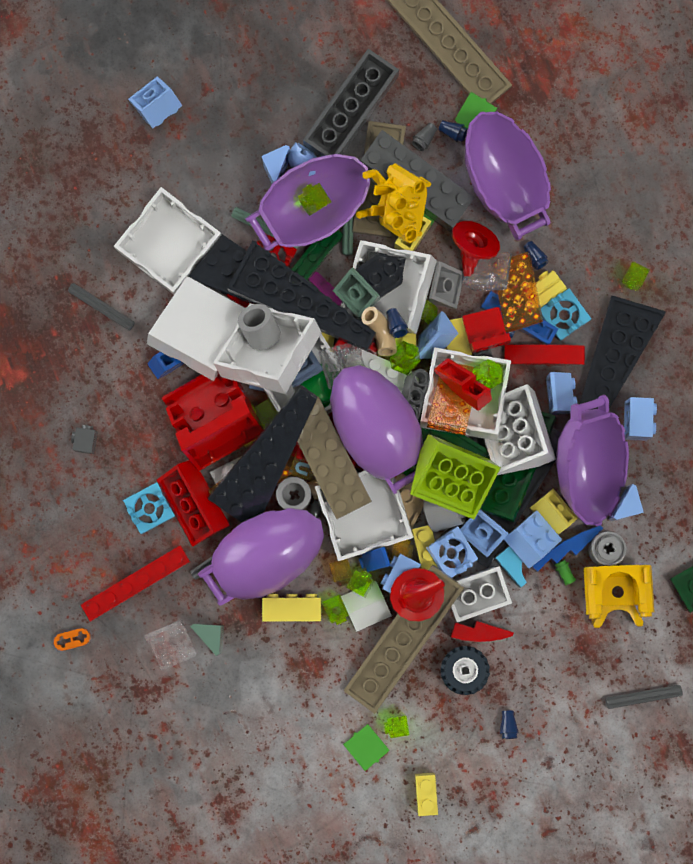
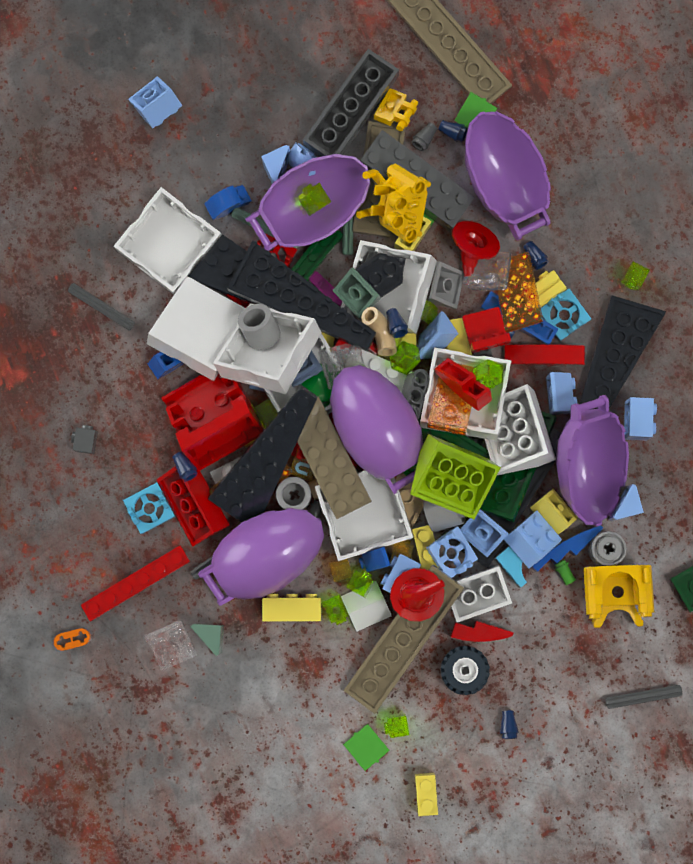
none -> dark blue cone [172,452,198,482]
none -> blue brick [204,185,252,220]
none -> yellow plate [374,88,418,131]

